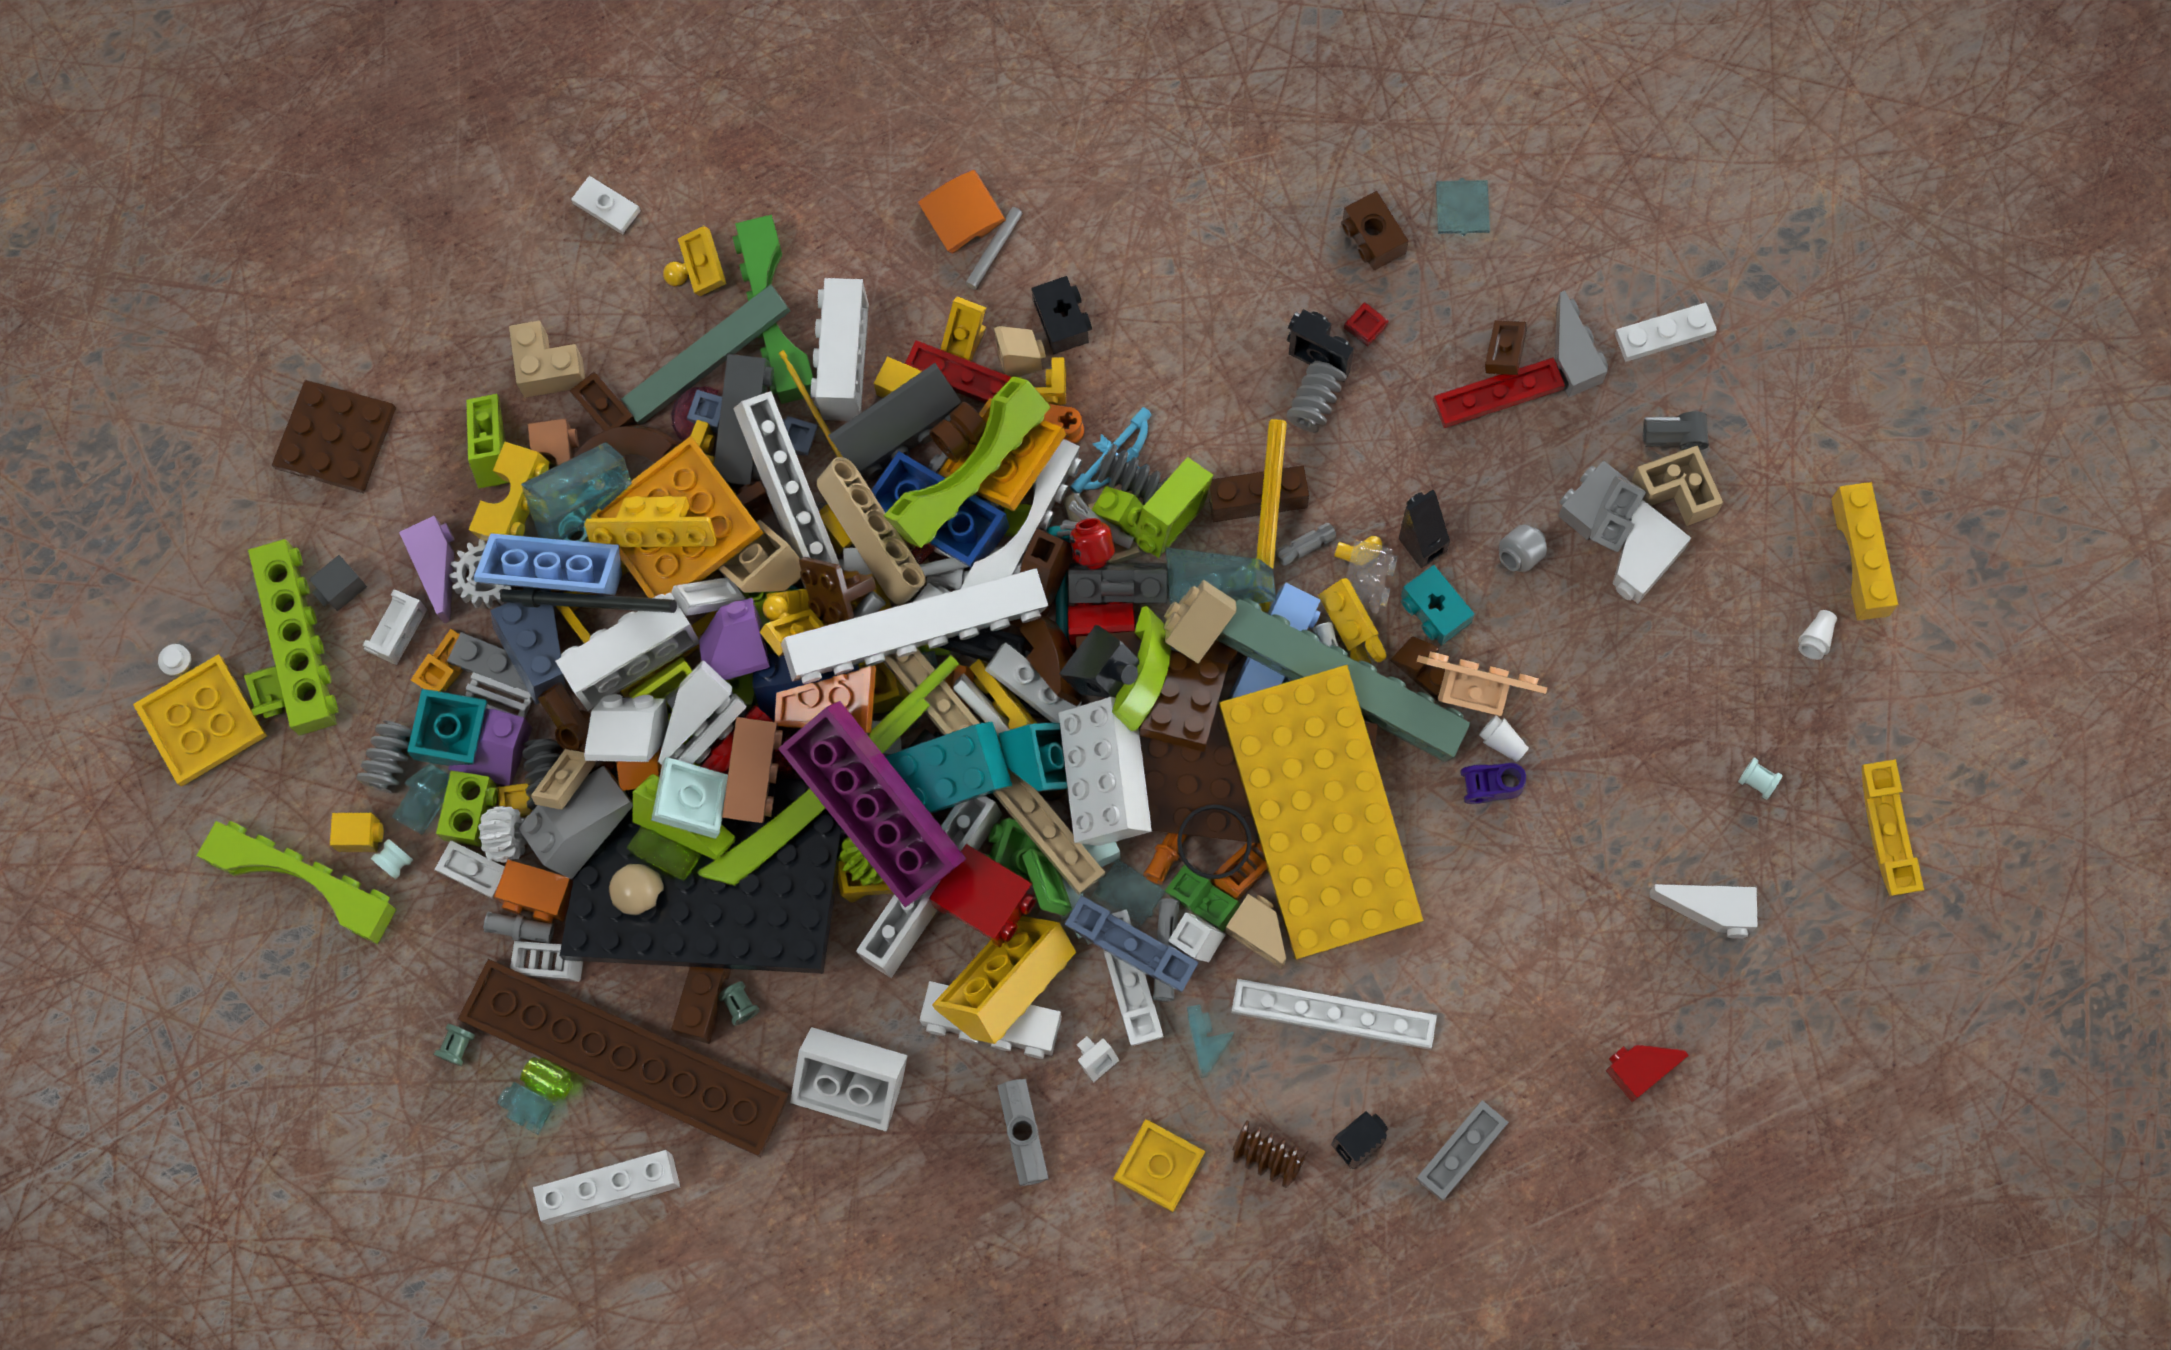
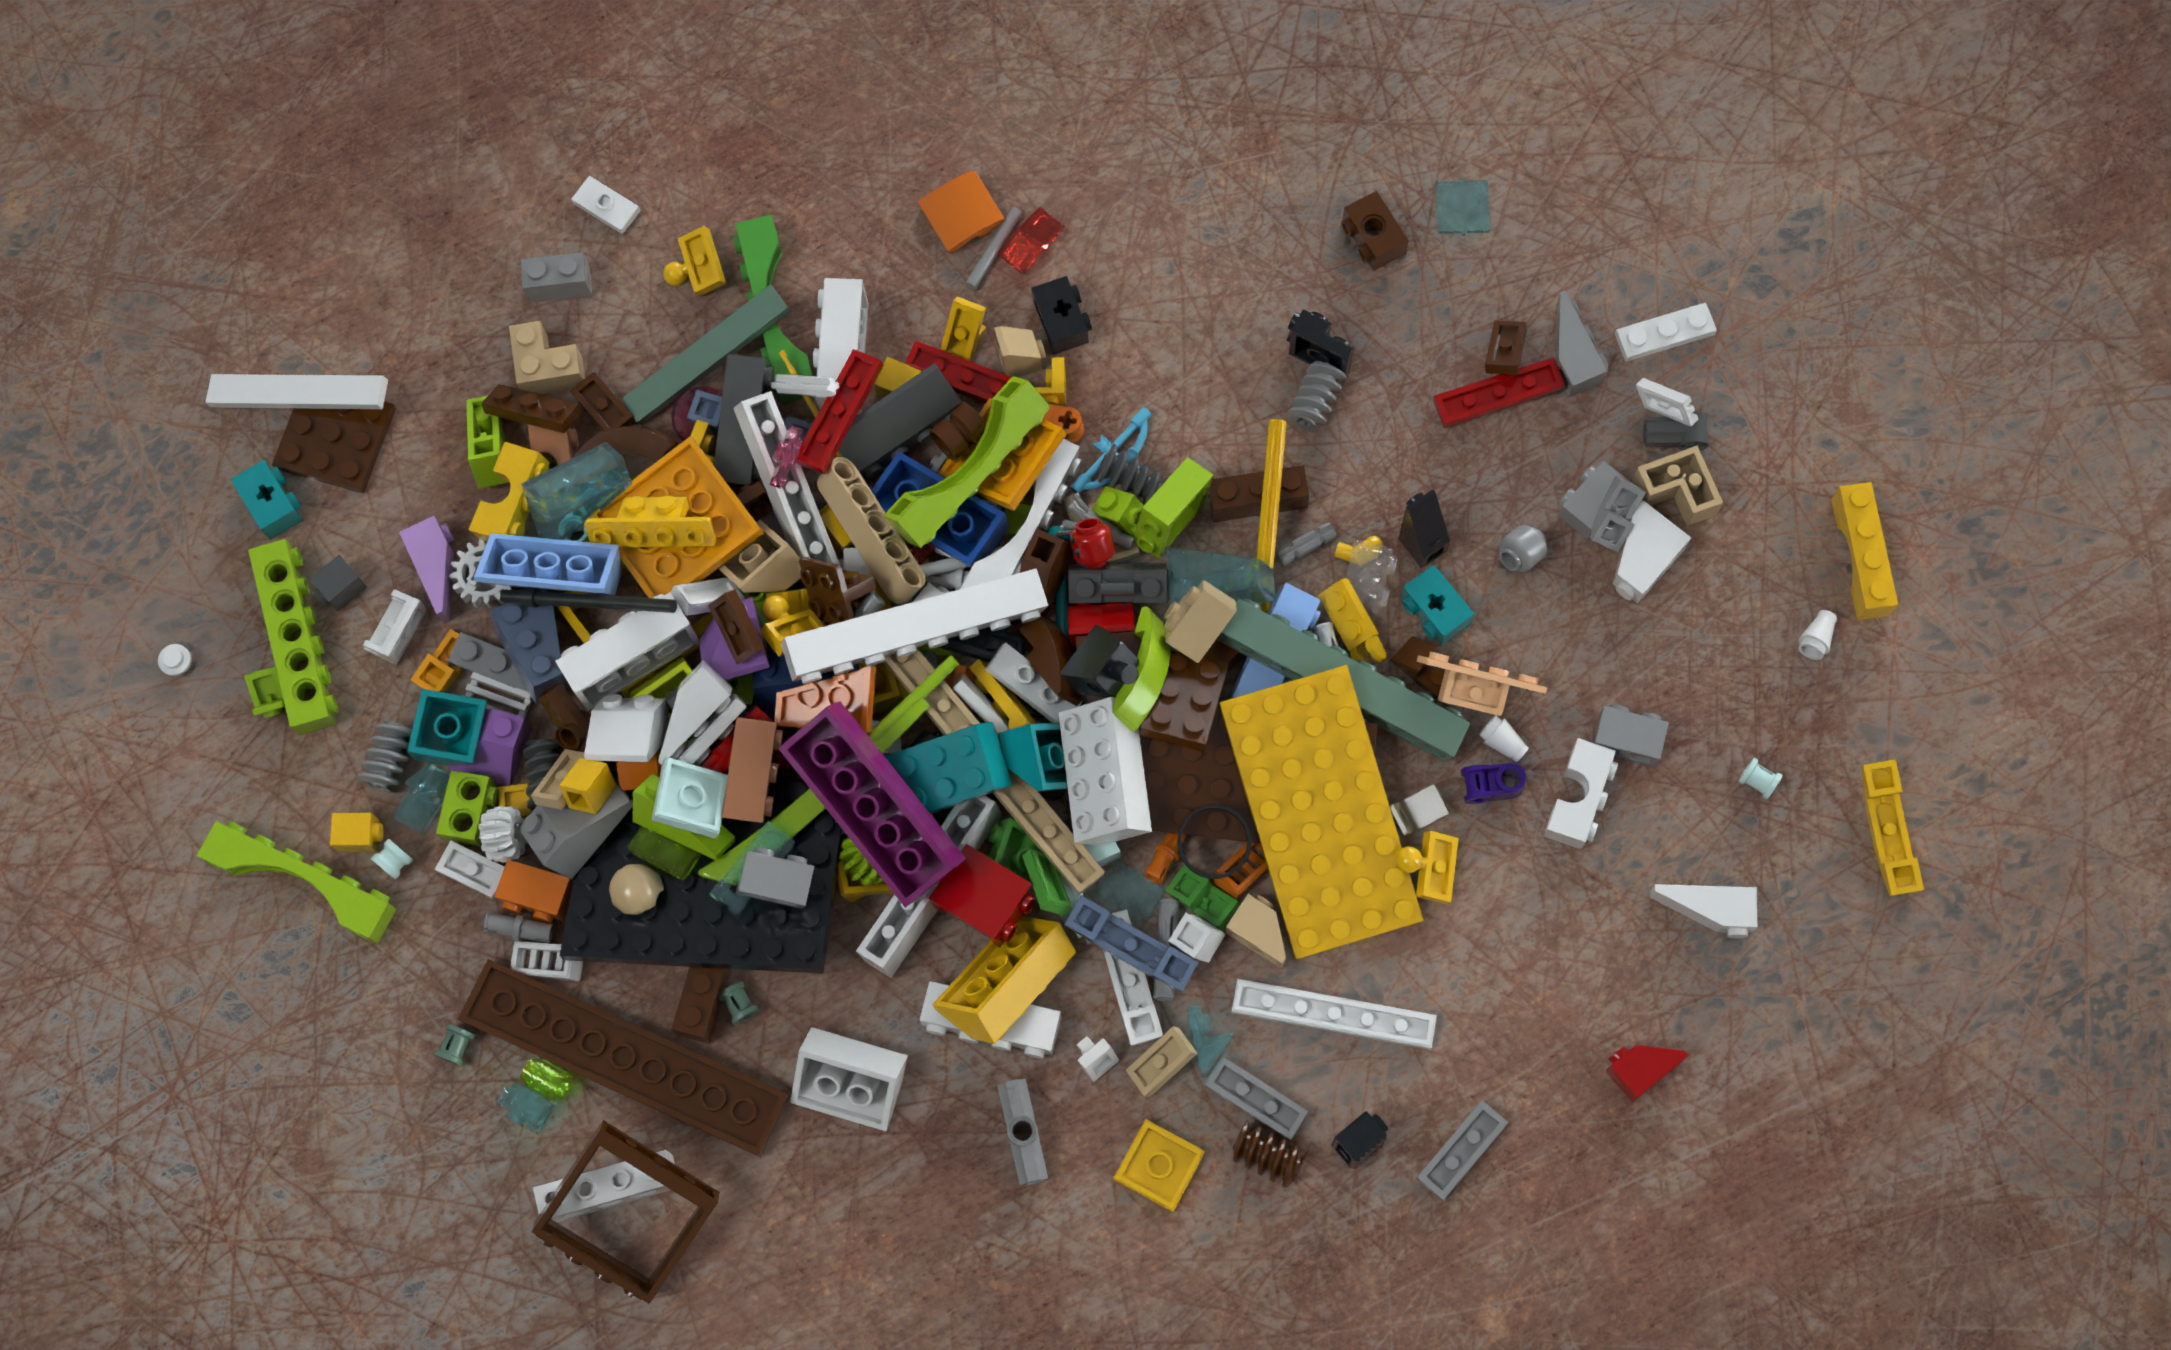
yellow plate [133,654,267,787] -> none
red tile [1344,302,1389,347] -> none
none -> white tile [205,374,388,409]
none -> teal brick [230,460,303,540]
none -> reddish brown plate [481,384,581,433]
none -> light grey brick [521,252,592,303]
none -> reddish brown window [532,1120,720,1304]
none -> yellow brick [559,757,617,814]
none -> reddish brown plate [708,589,765,664]
none -> clear light blue plate [709,821,795,916]
none -> light grey brick [736,847,814,909]
none -> clear pink plate [769,425,803,489]
none -> white axle [771,374,839,397]
none -> red plate [794,349,884,475]
none -> clear red slope [997,207,1065,274]
none -> tan plate [1126,1026,1198,1097]
none -> light grey plate [1204,1056,1309,1142]
none -> bracket [1389,784,1450,835]
none -> yellow plate [1396,830,1459,904]
none -> white arch [1543,738,1618,849]
none -> light grey brick [1593,704,1669,767]
none -> white tile [1636,378,1698,426]

